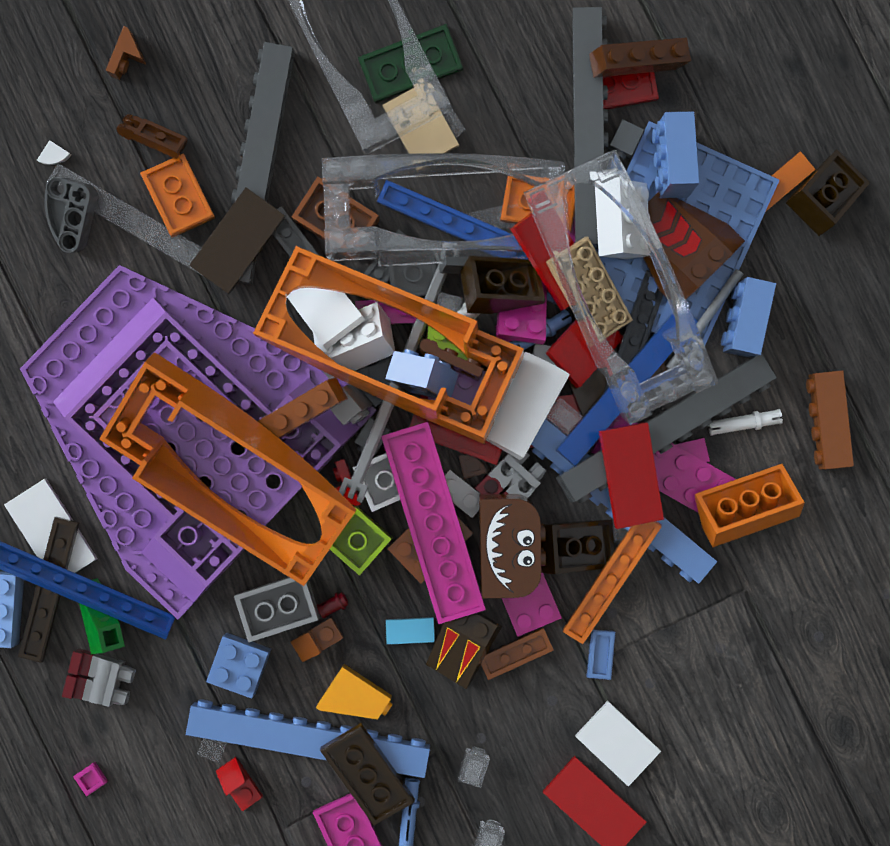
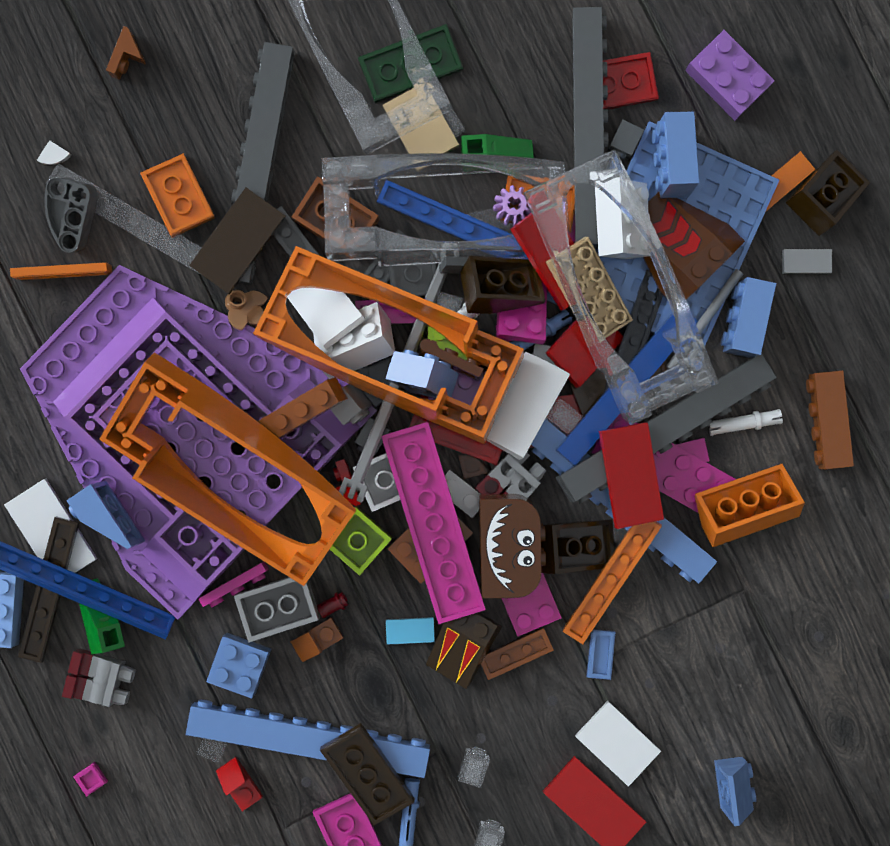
reddish brown hinge [117,114,188,159] -> none
light orange slope [316,664,392,720] -> none
reddish brown brick [589,37,691,78] -> none
none -> orange tile [10,263,112,280]
none -> medium blue slope [66,481,145,549]
none -> dark pink plate [199,562,269,608]
none -> medium nougat plate [225,290,268,331]
none -> green slope [461,134,534,168]
none -> lavender gear [493,185,534,226]
none -> medium lavender brick [685,30,775,121]
none -> medium blue slope [714,757,756,826]
none -> light grey tile [782,249,832,274]

